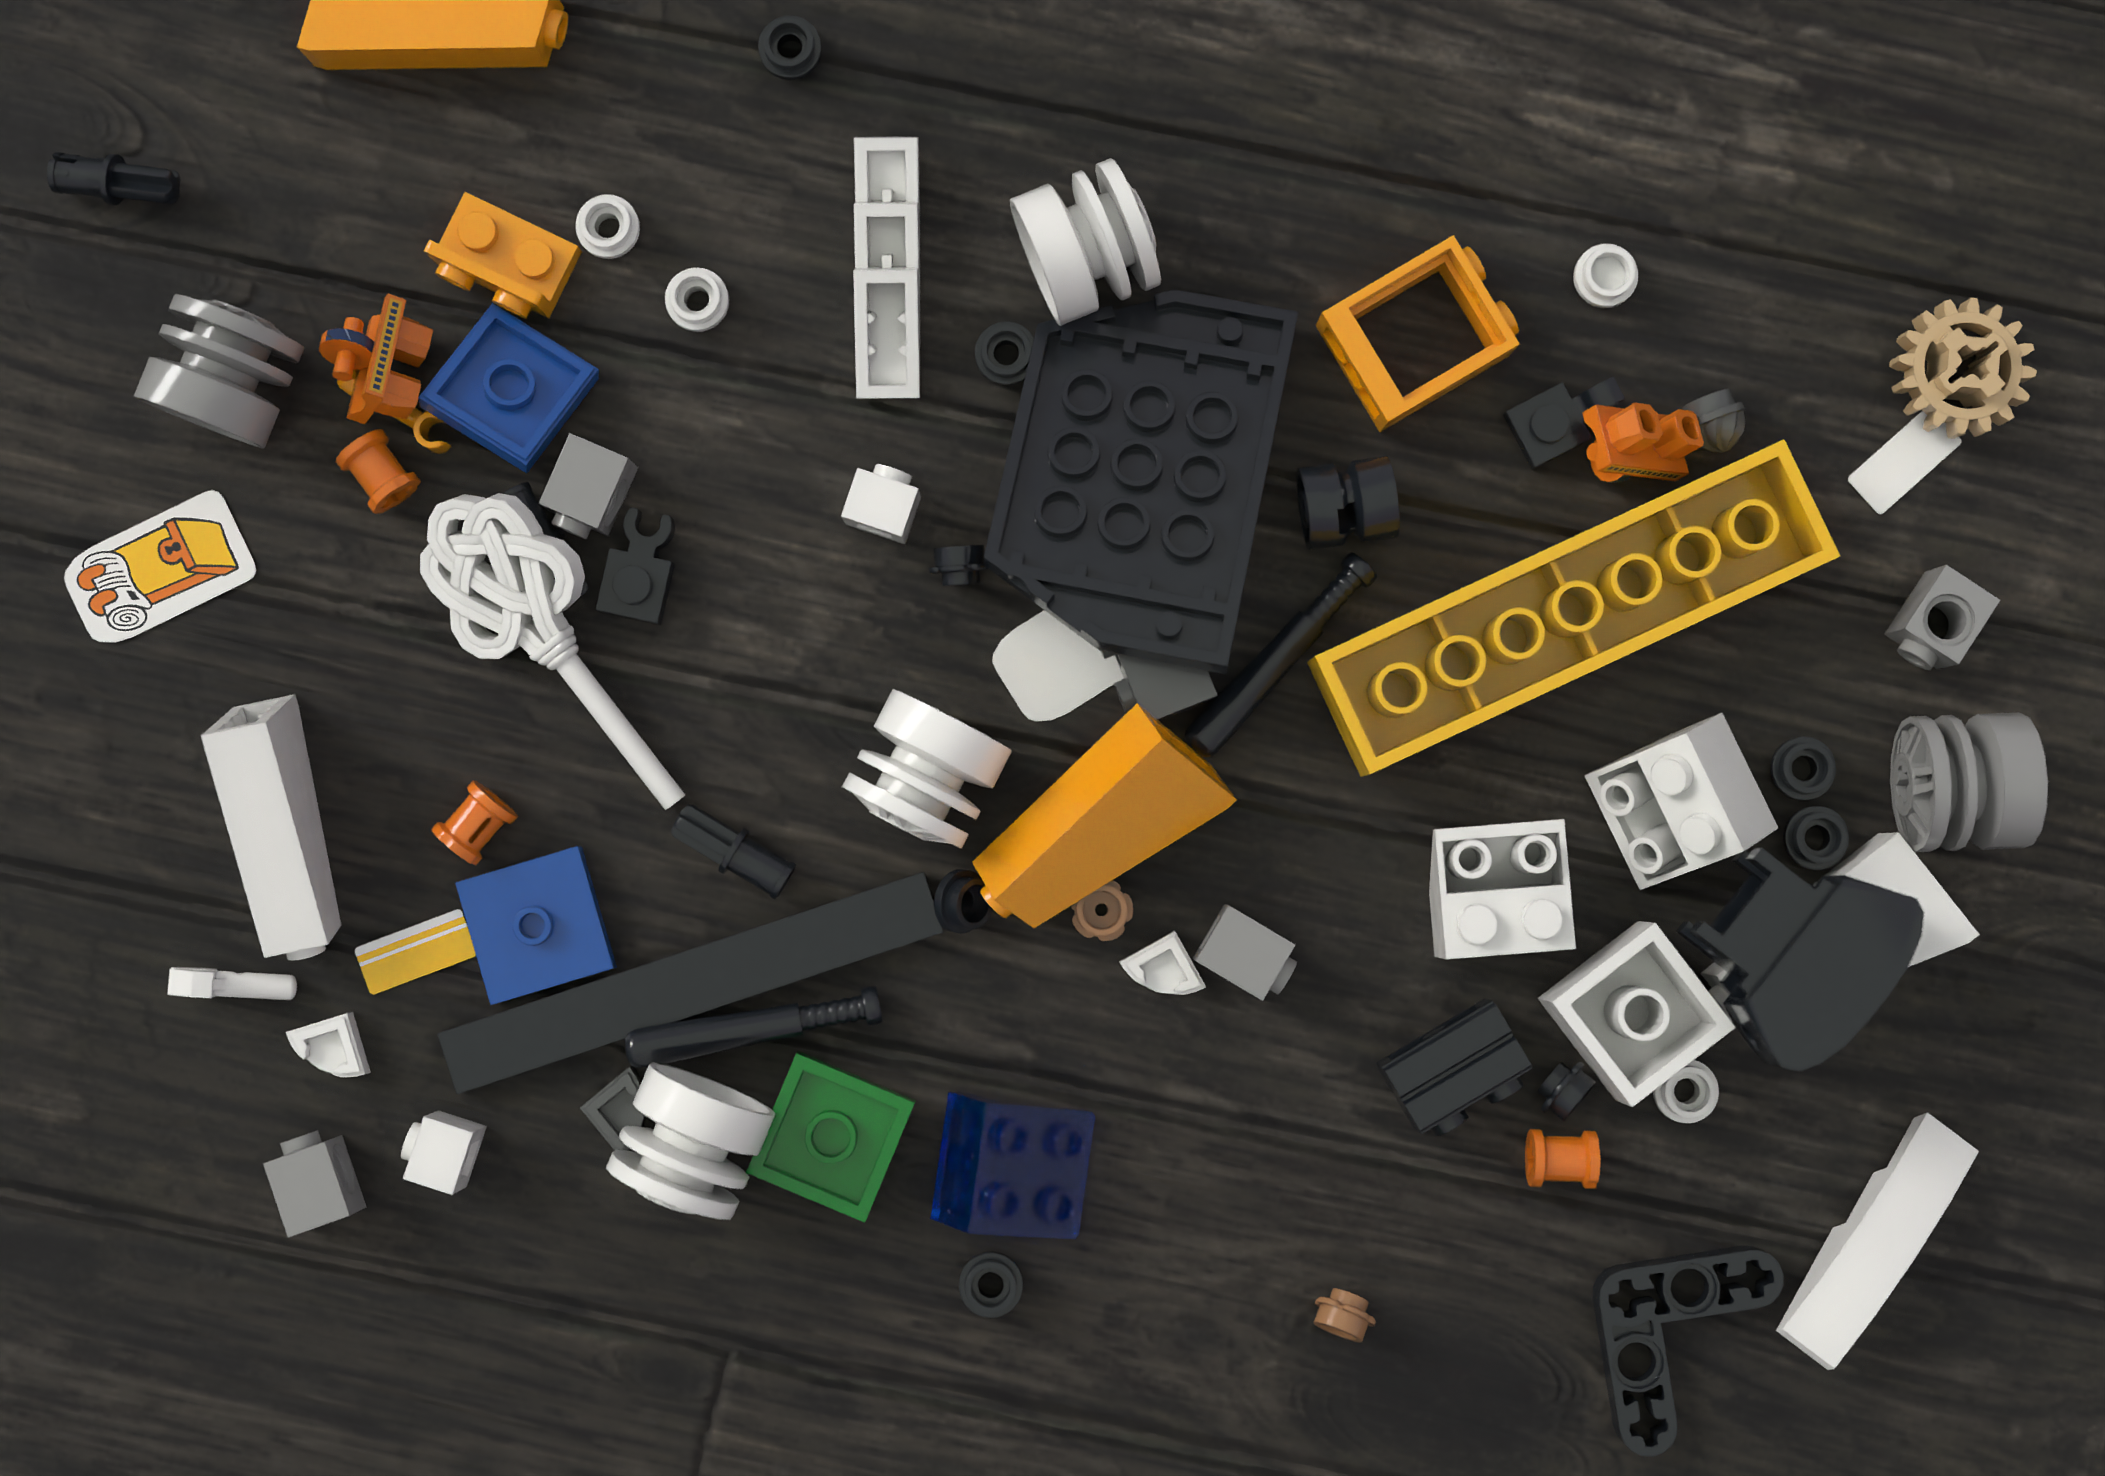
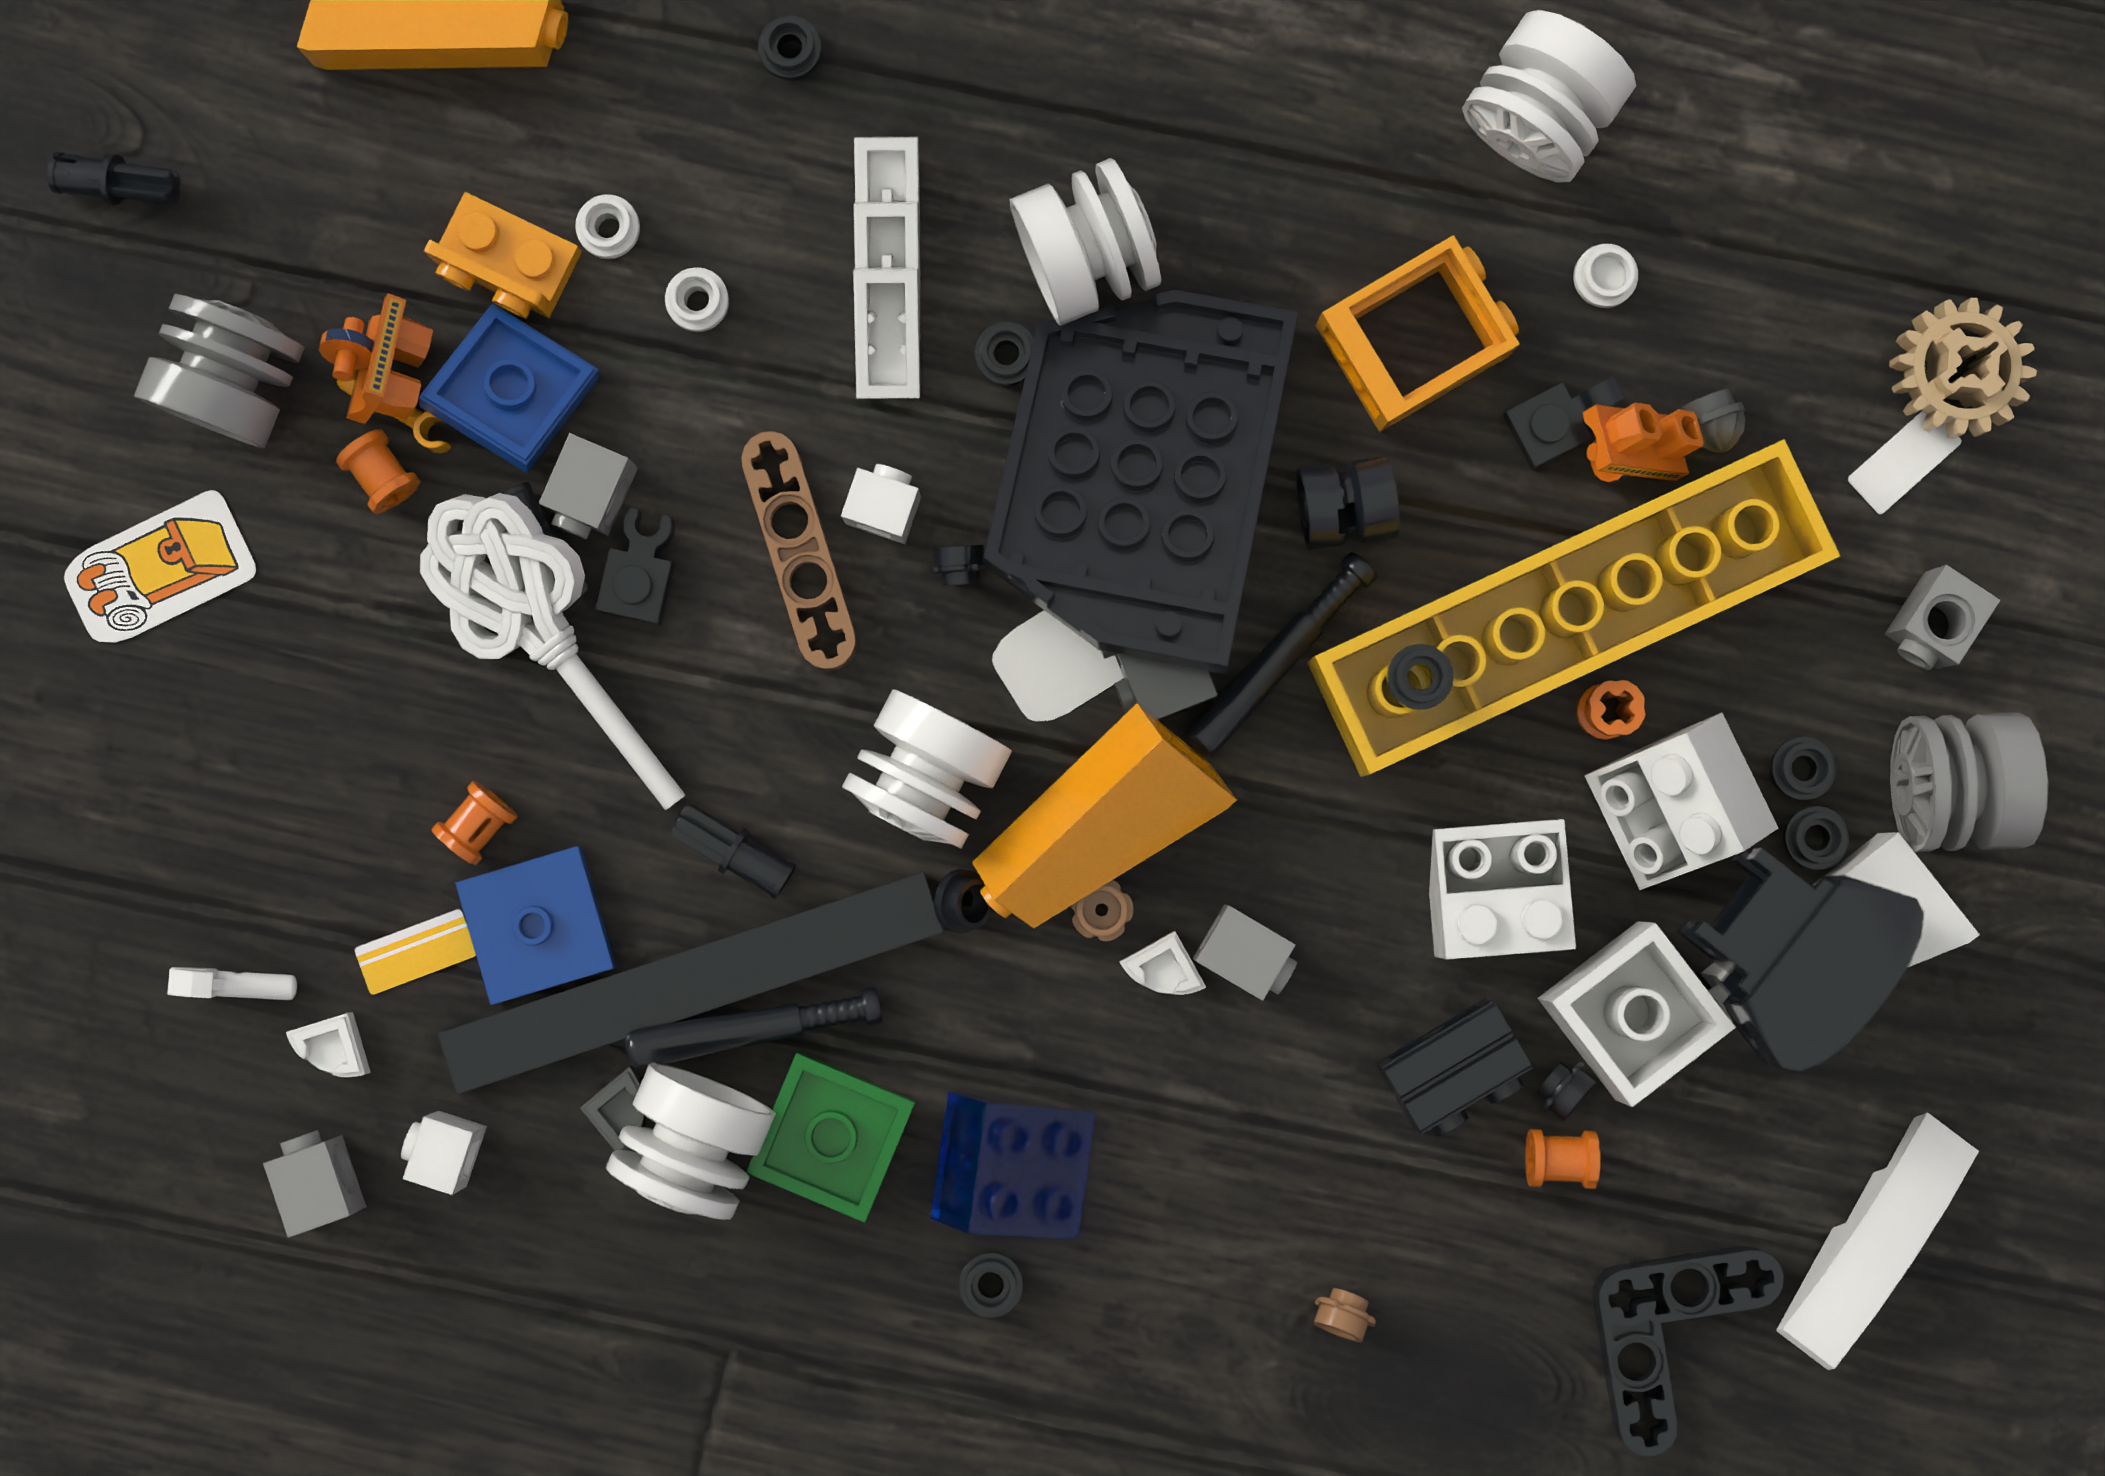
white slope [201,694,341,961] -> none
white plate [1653,1060,1719,1123] -> none
none -> medium nougat beam [741,431,858,671]
none -> black plate [1386,644,1453,710]
none -> white wheel [1462,10,1636,182]
none -> orange bush [1576,680,1646,740]

